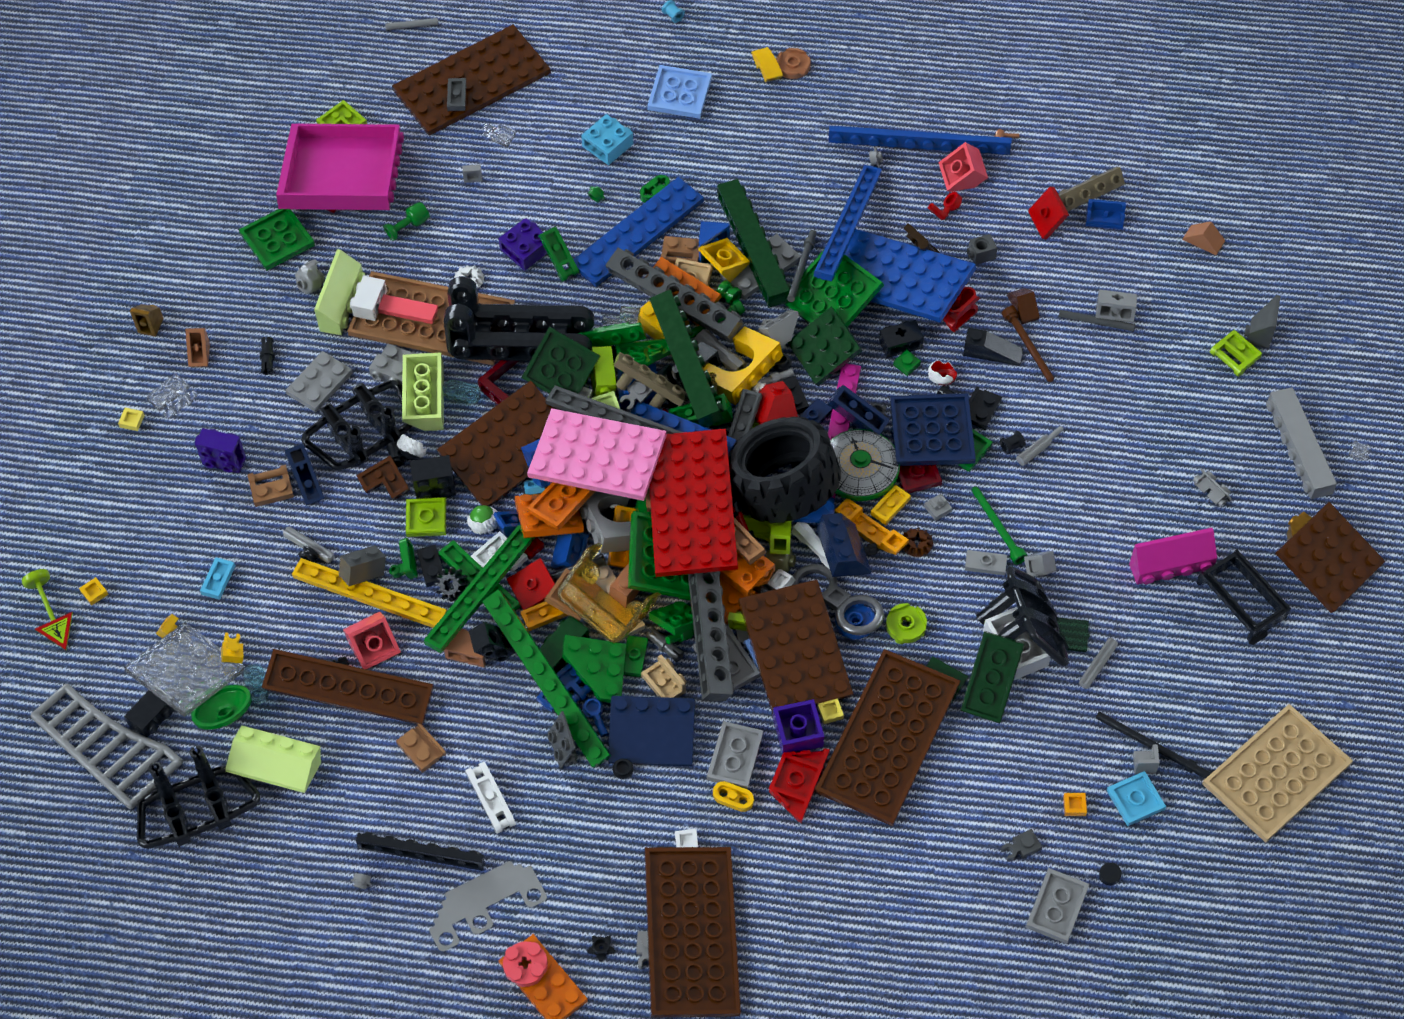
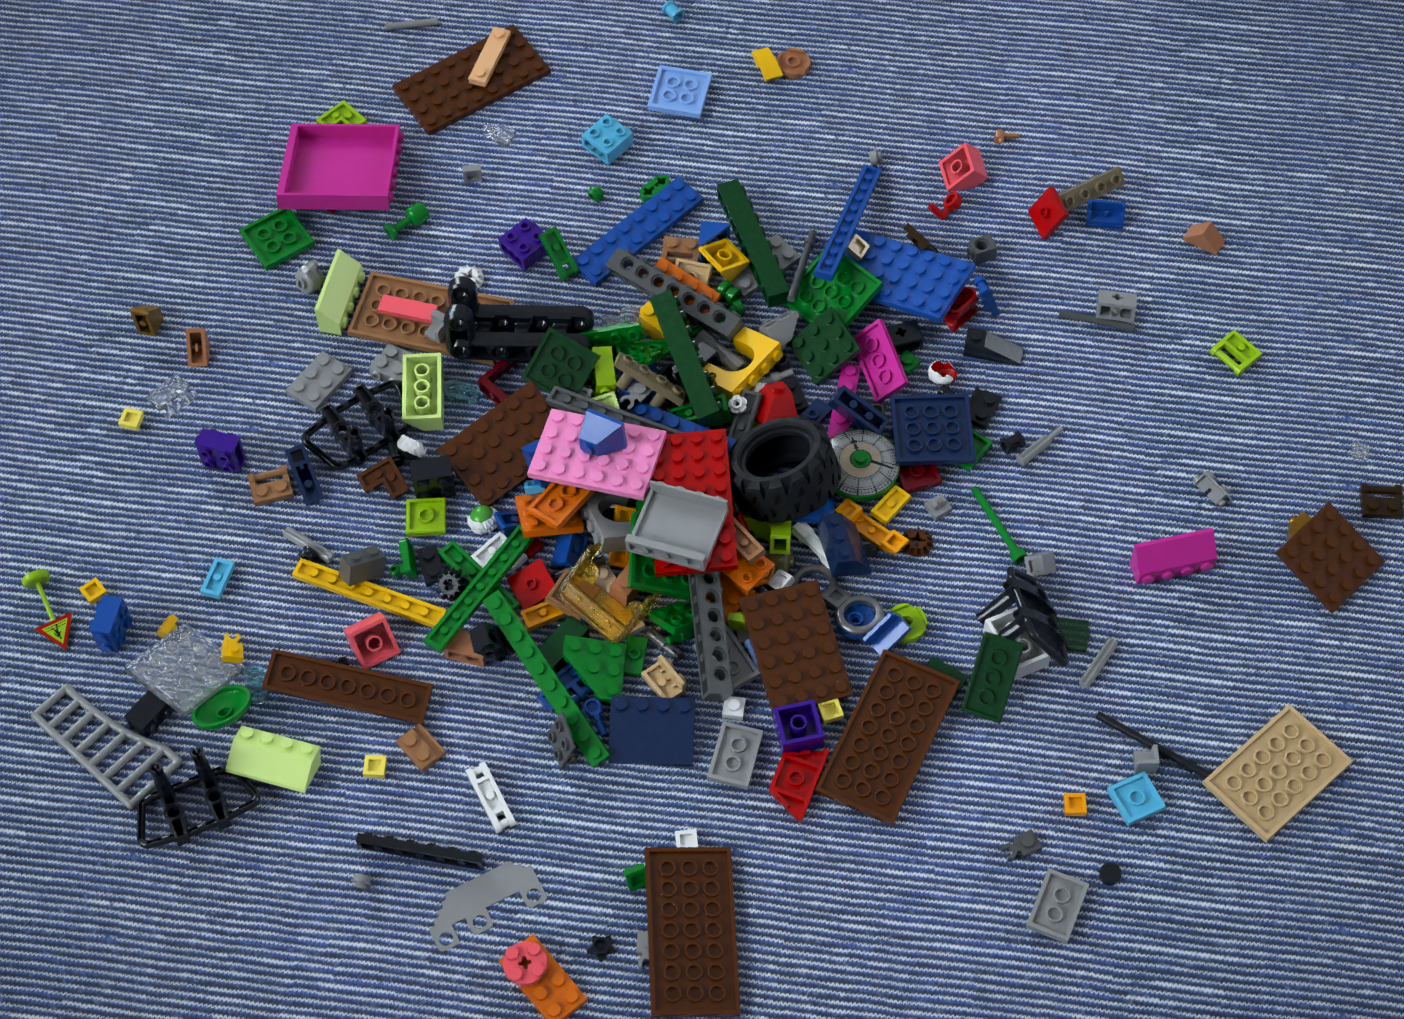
black pin [260,337,275,375] -> none
white brick [350,275,387,321] -> none
dark grey plate [447,78,467,111] -> none
black plate [612,758,634,780] -> none
yellow plate [713,781,754,812] -> none
blue plate [828,125,1012,155] -> none
light grey plate [965,550,1007,576] -> none
reddish brown piece [1001,306,1054,382] -> none
reddish brown slope [1007,288,1040,324] -> none
black piece [1196,549,1291,645] -> none
dark grey slope [1244,295,1281,348] -> none
light grey brick [1266,387,1337,499] -> none
none -> blue brick [89,594,132,653]
none -> light yellow plate [363,755,387,779]
none -> light grey panel [424,309,445,344]
none -> light nougat plate [468,27,511,87]
none -> blue slope [578,408,627,456]
none -> green tile [623,863,646,892]
none -> light grey panel [625,480,729,572]
none -> white plate [722,696,746,720]
none -> white plate [728,395,747,414]
none -> tan plate [846,234,870,261]
none -> dark pink plate [853,319,909,404]
none -> blue panel [862,612,912,656]
none -> blue plate [973,275,1000,317]
none -> dark brown plate [1359,483,1404,519]

